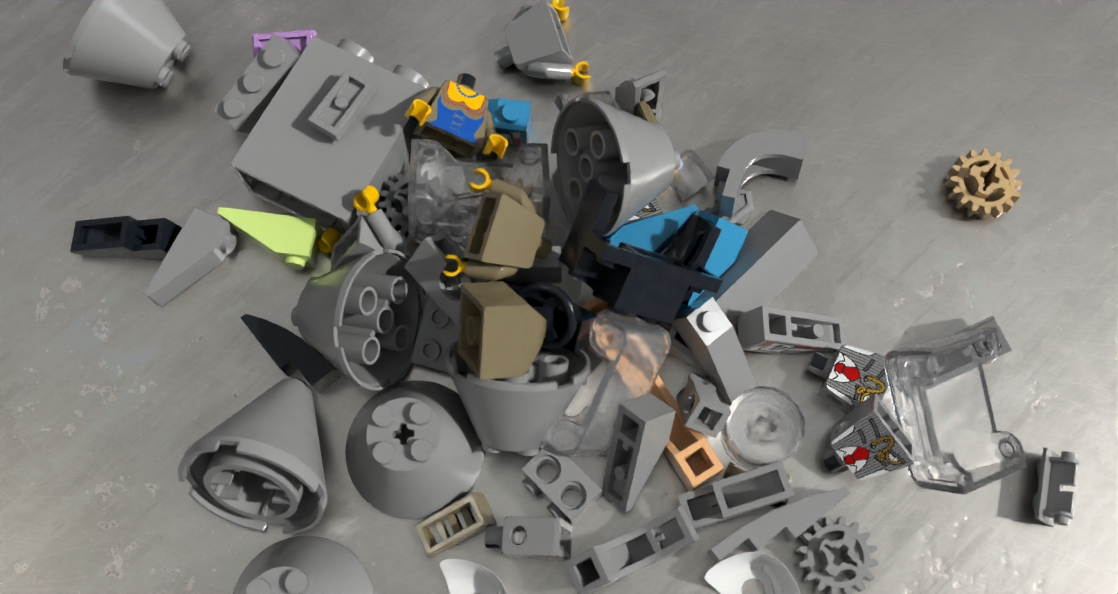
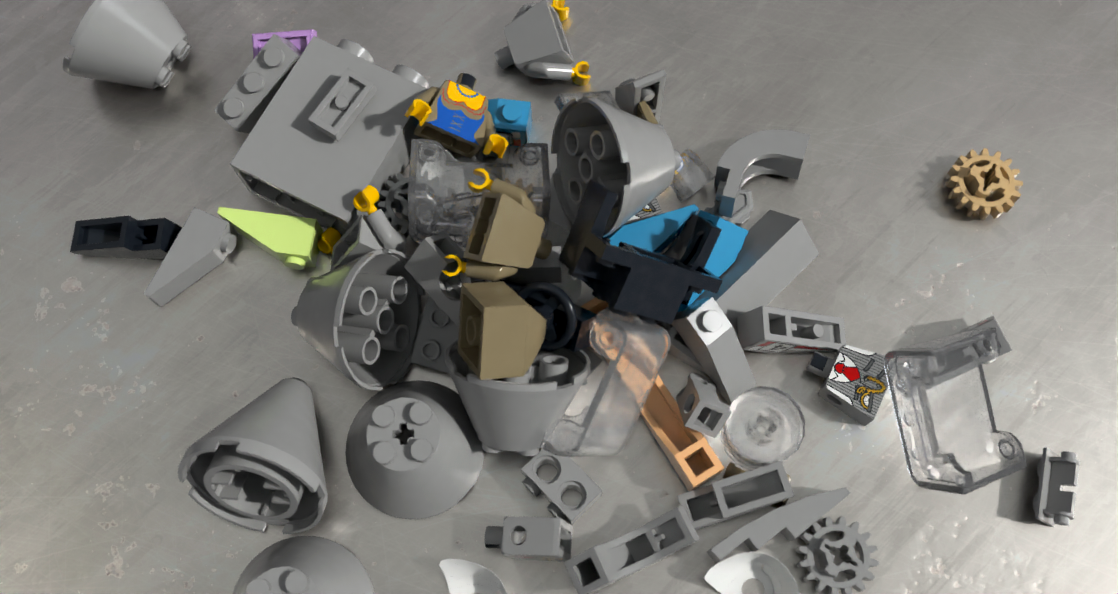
black slope [241,314,341,394] -> none
dark tan slope [414,492,497,558] -> none
light grey slope [602,393,676,512] -> none
torso [821,393,915,480] -> none

